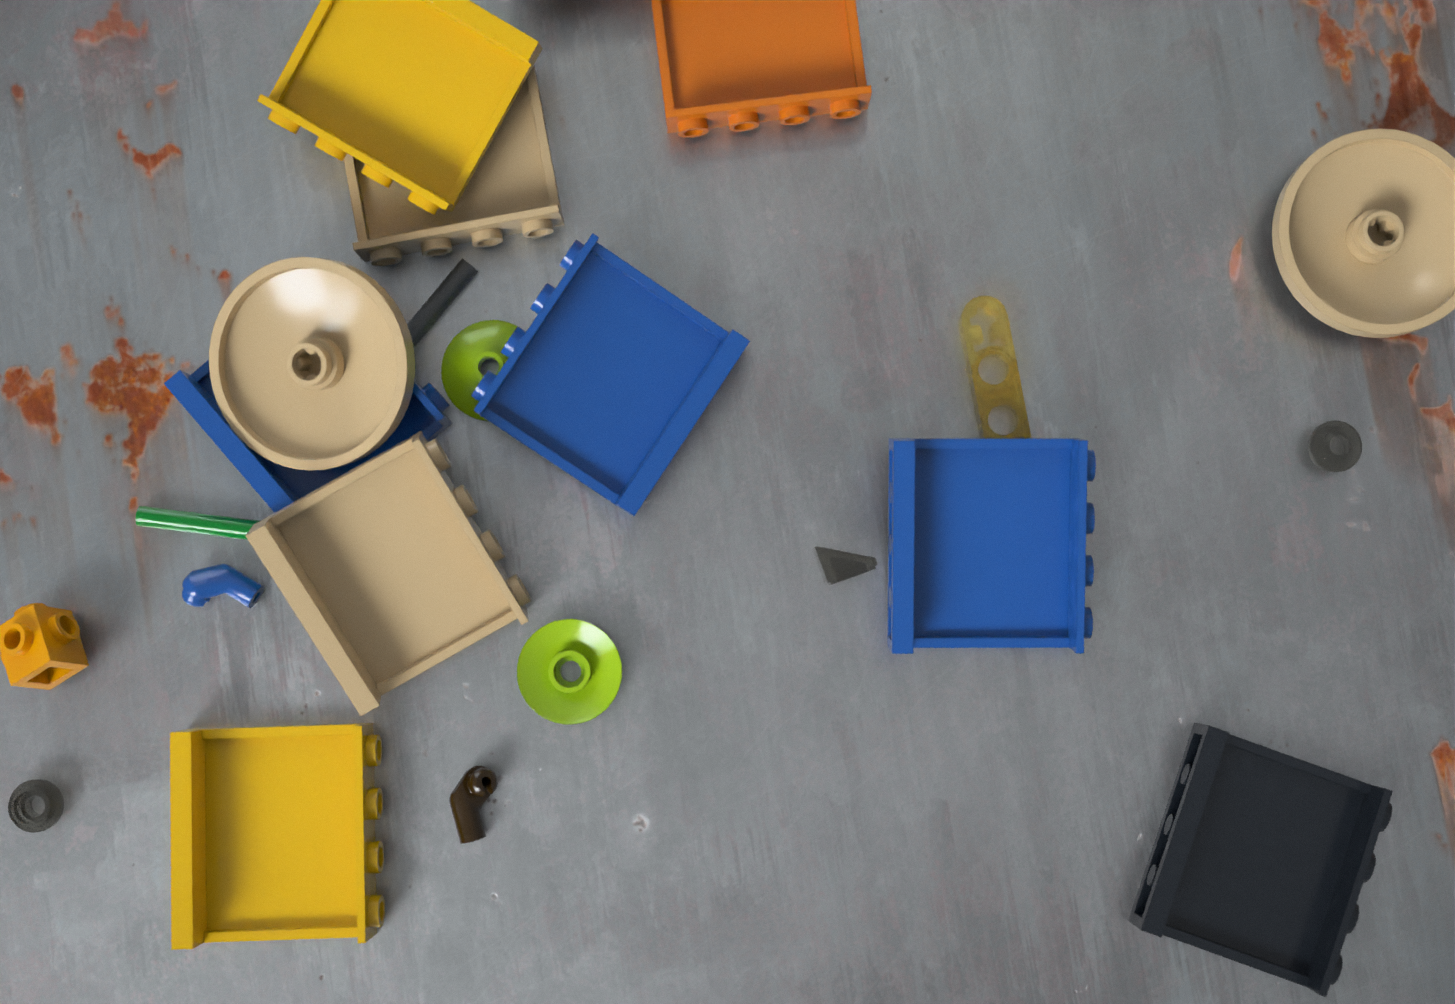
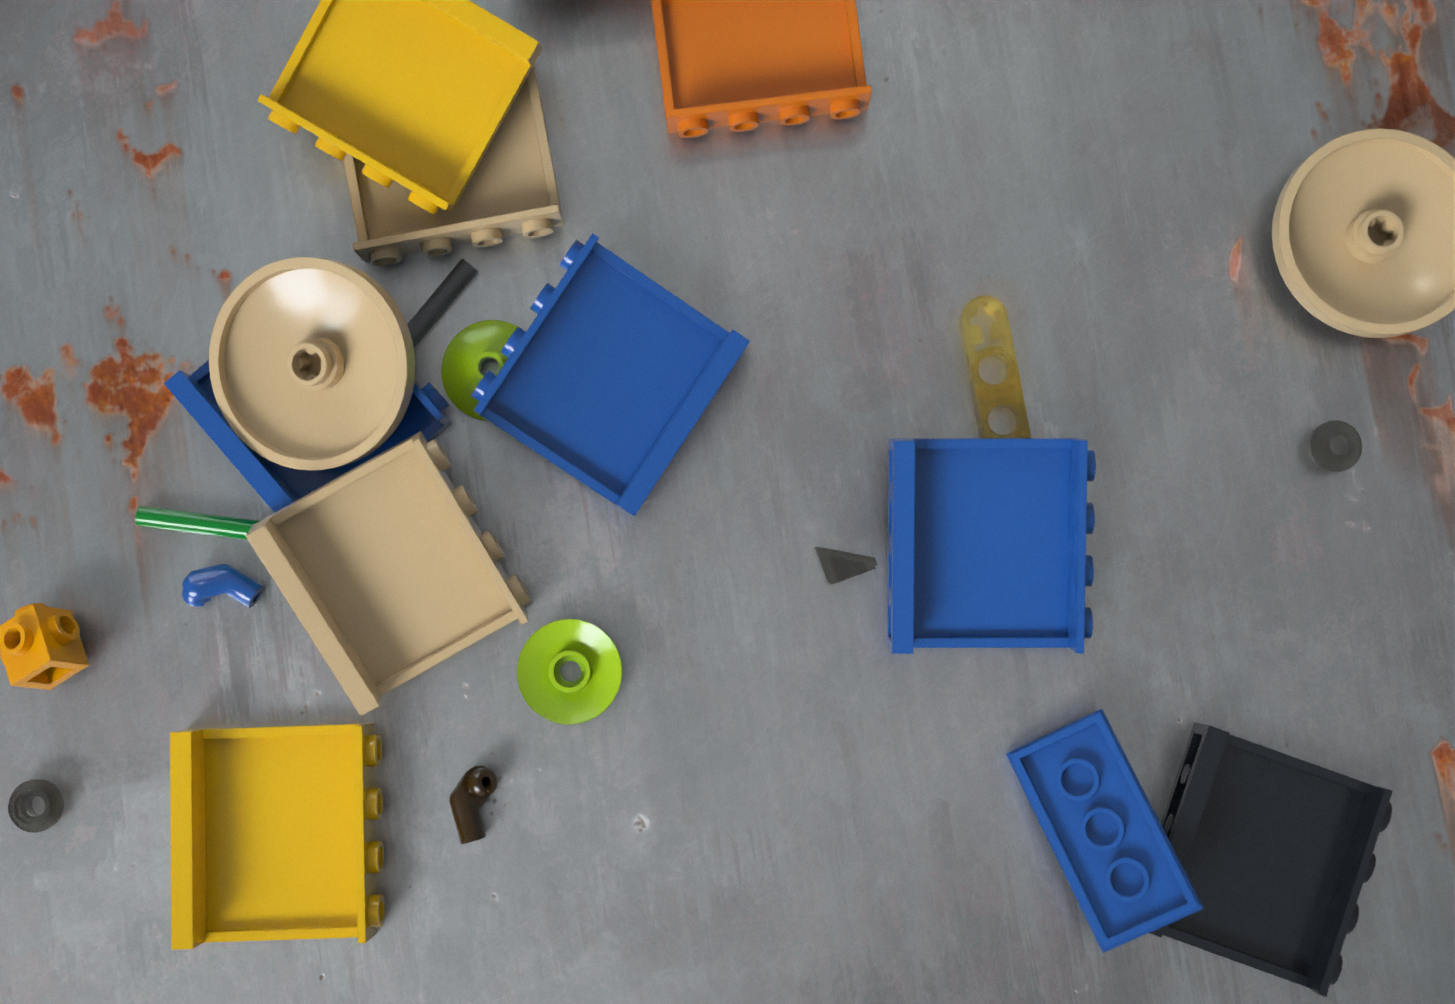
none -> blue tile [1006,709,1204,953]

